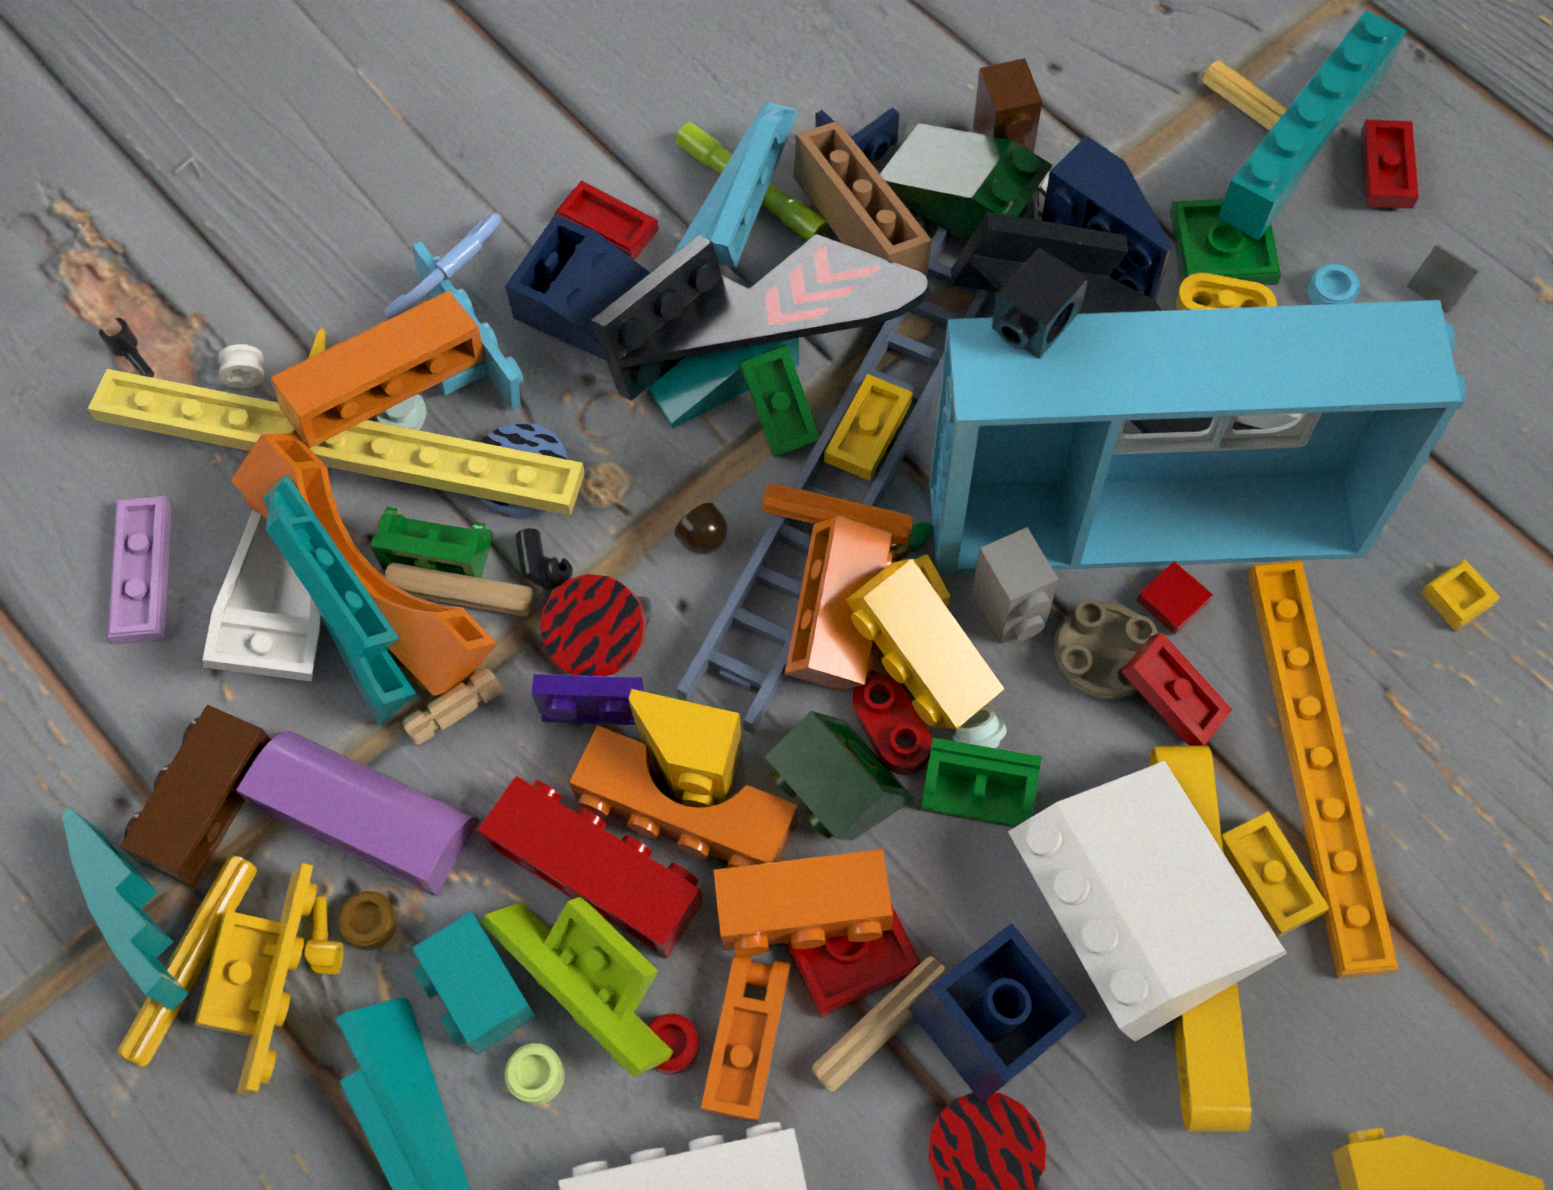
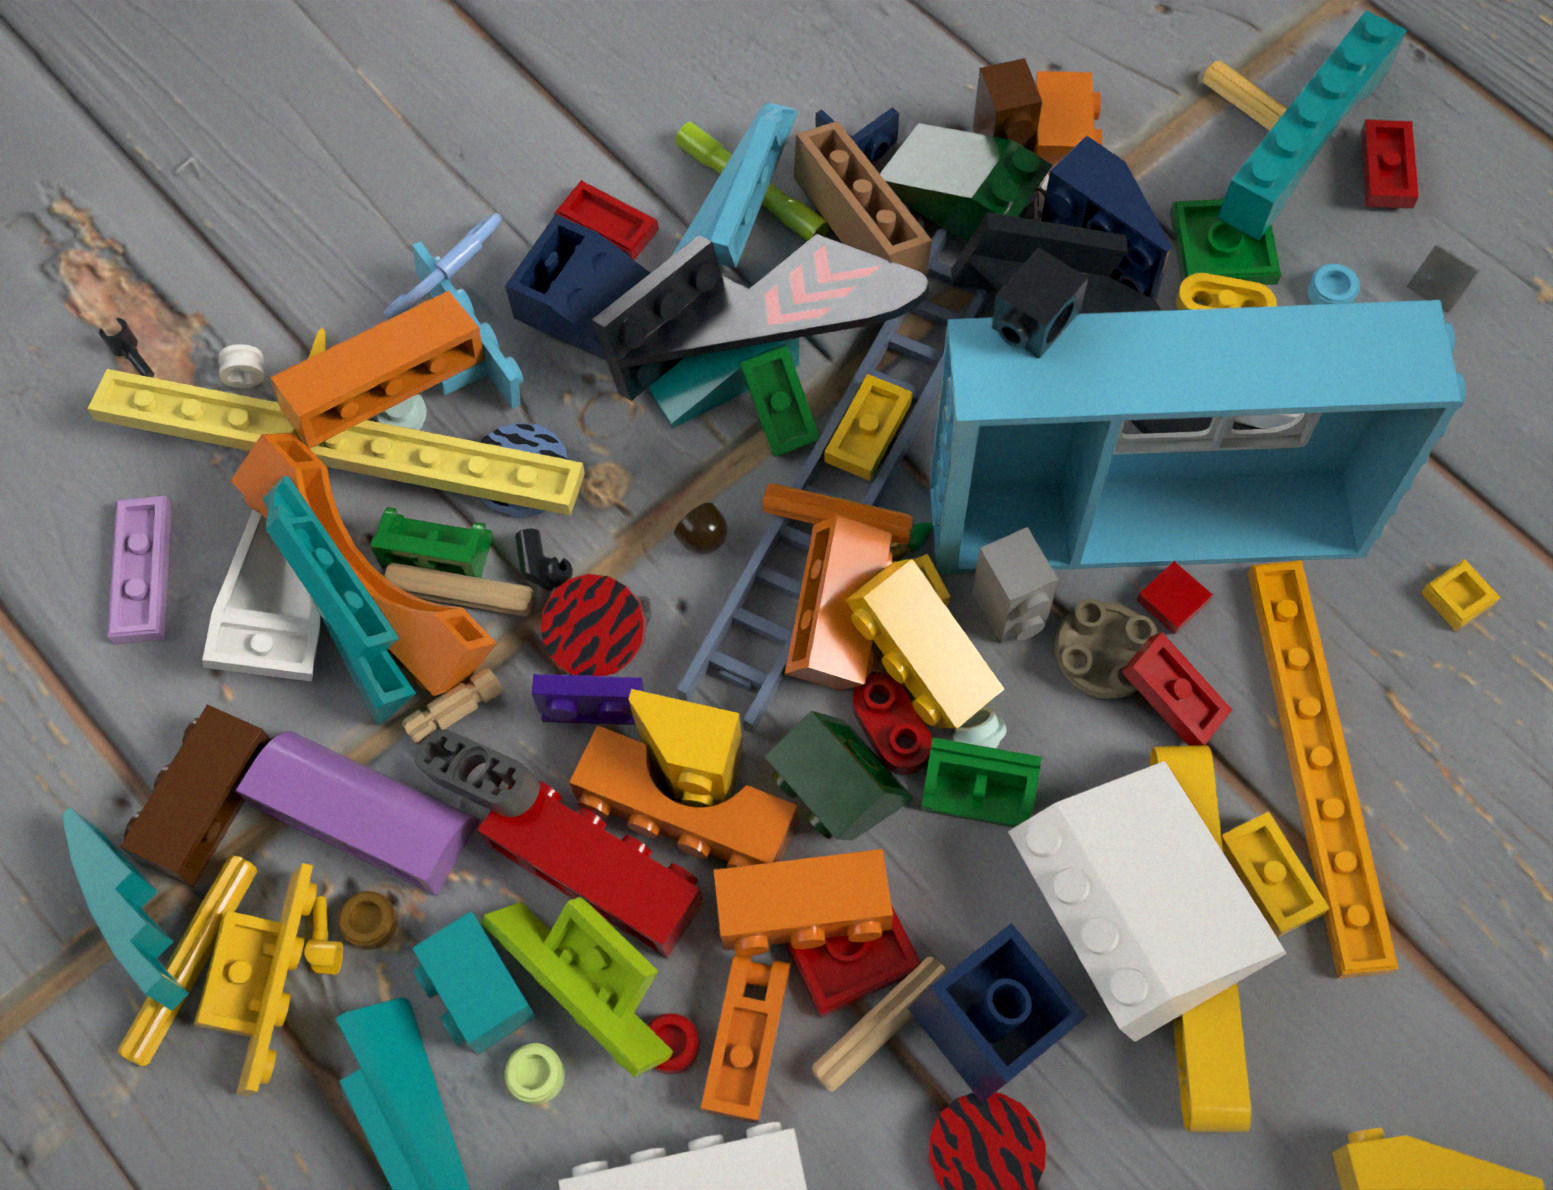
none -> dark grey beam [415,729,540,817]
none -> orange brick [1034,71,1102,175]

